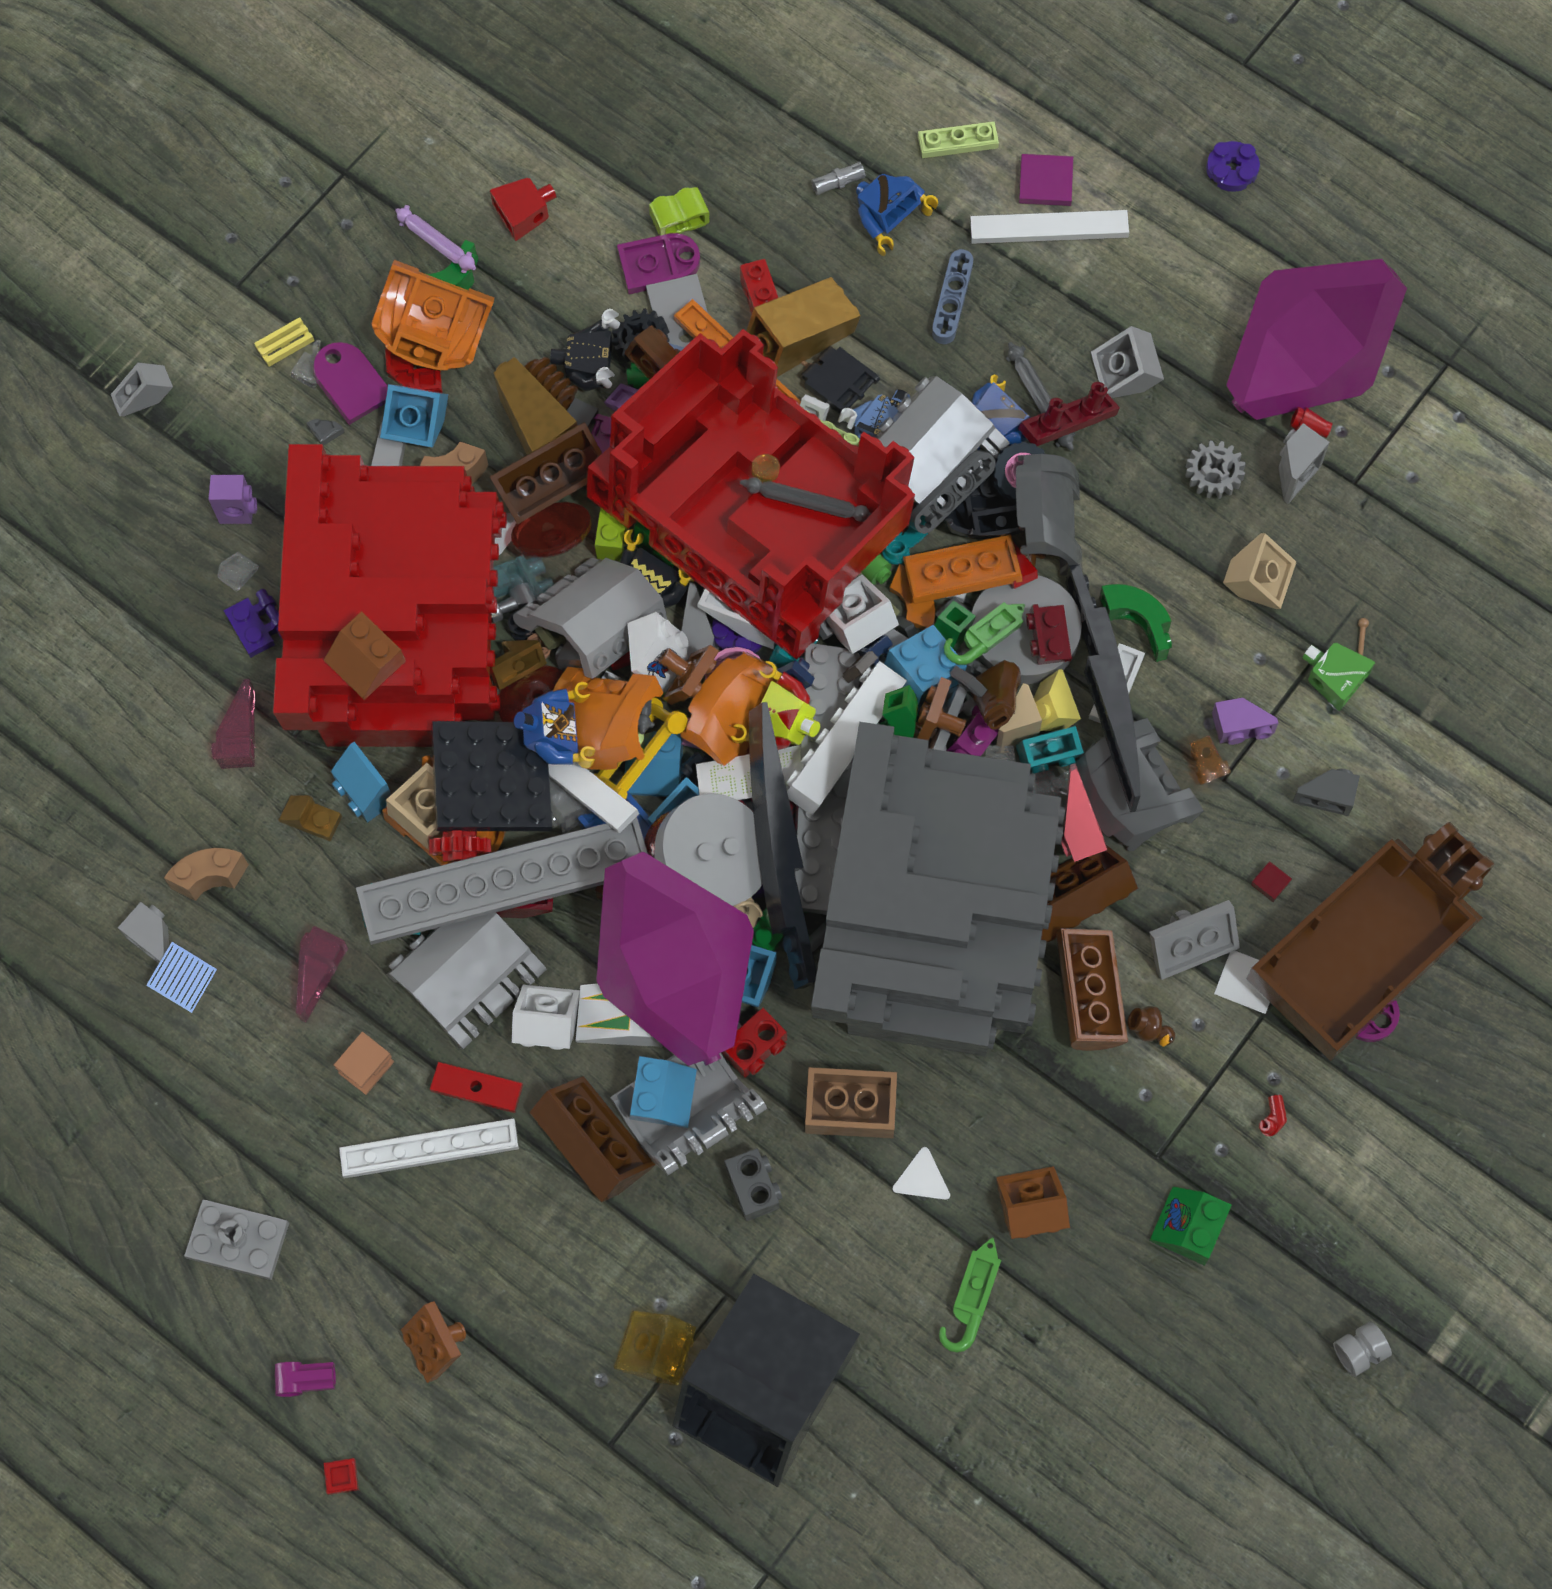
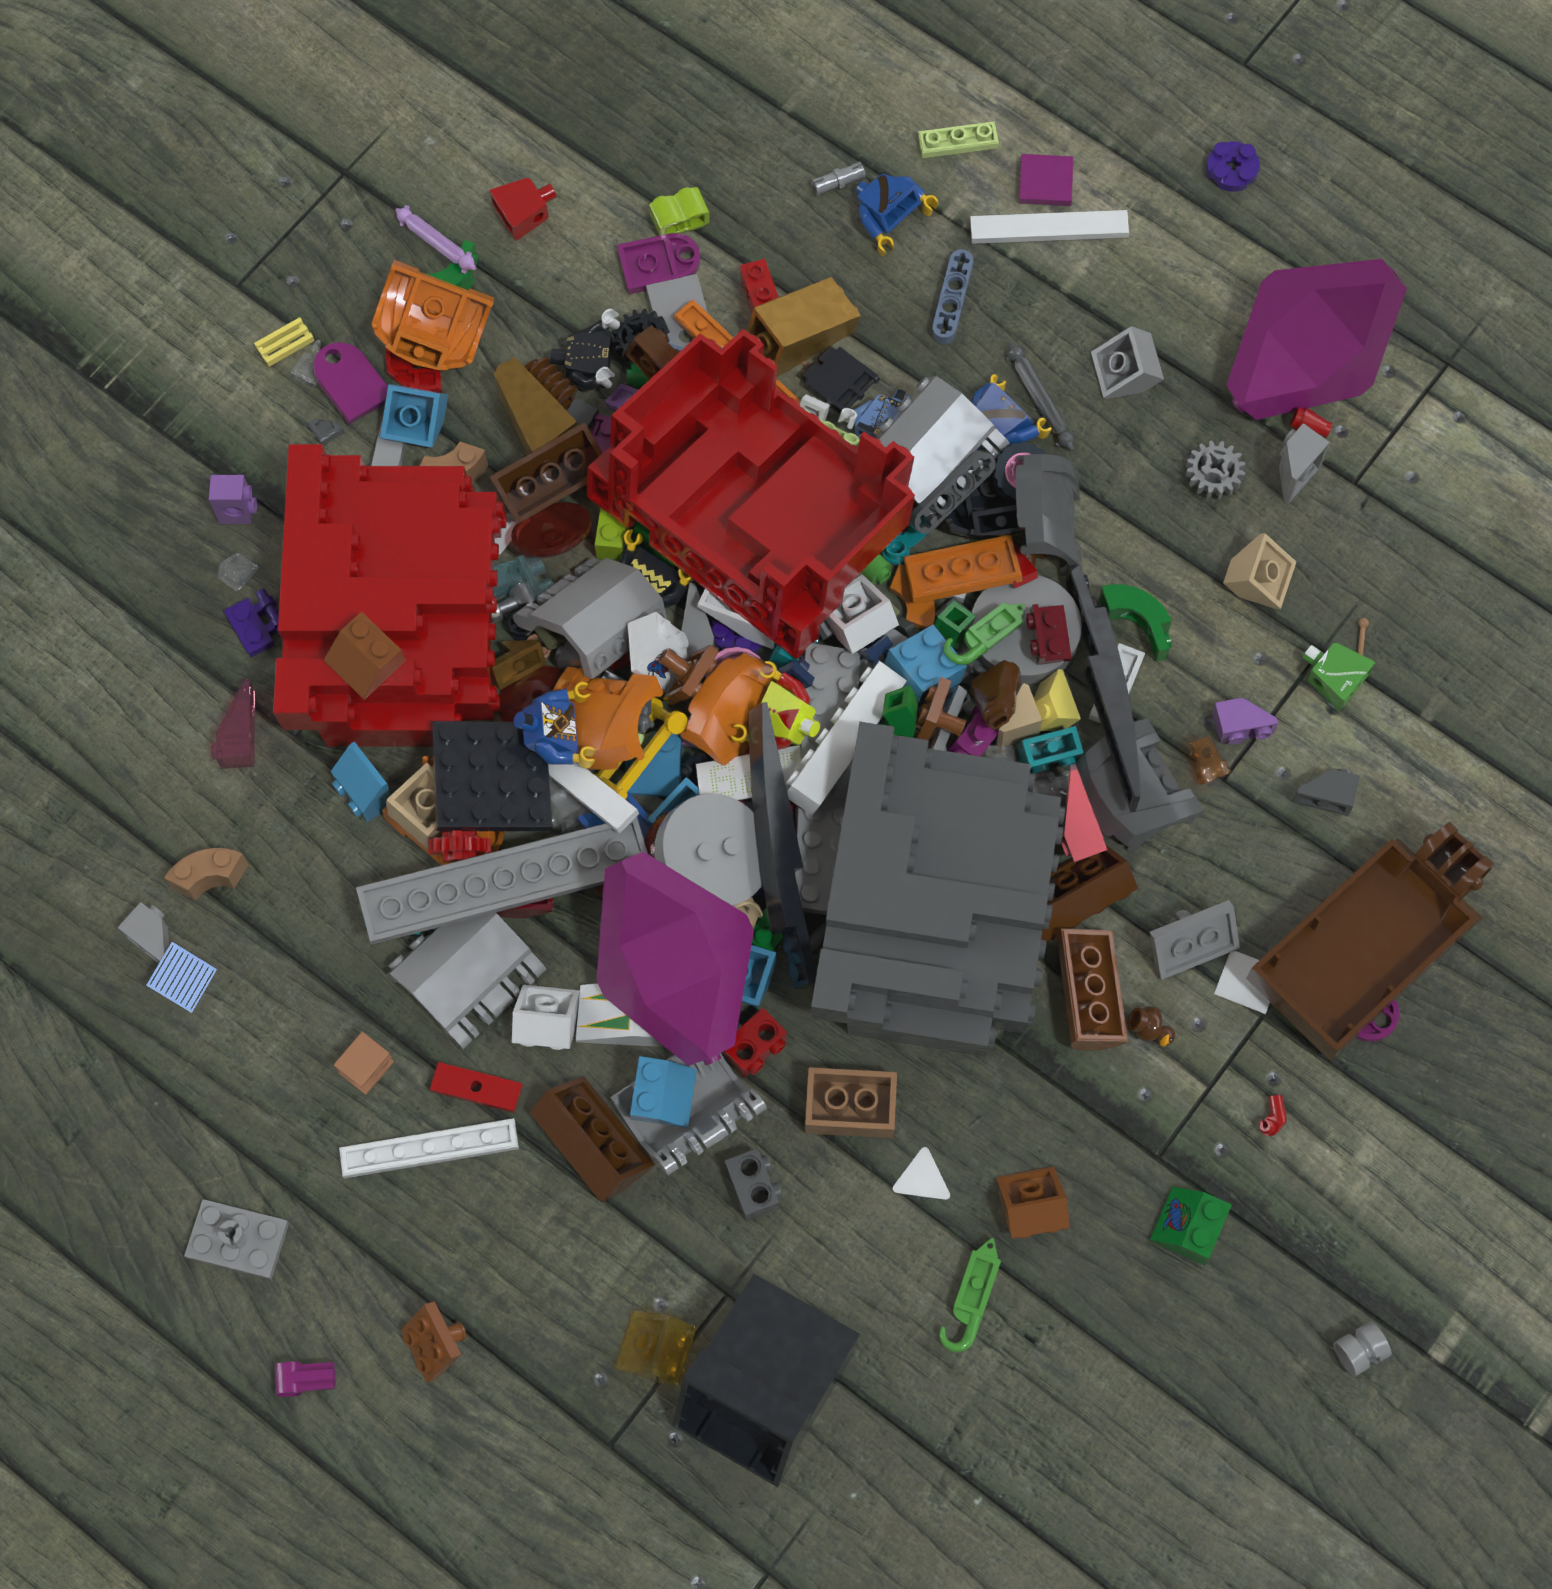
light grey slope [111,363,173,417] -> none
pearl gold slope [279,795,342,842] -> none
clear pink slope [296,926,348,1023] -> none
red tile [324,1458,359,1495] -> none
dark grey wheel [740,477,872,522] -> none
clear yellow tile [752,454,780,482] -> none
tile [842,651,878,684] -> none
dark grey tile [950,666,987,697] -> none
dark red plate [1019,382,1120,446] -> none
dark red tile [1251,861,1292,902] -> none

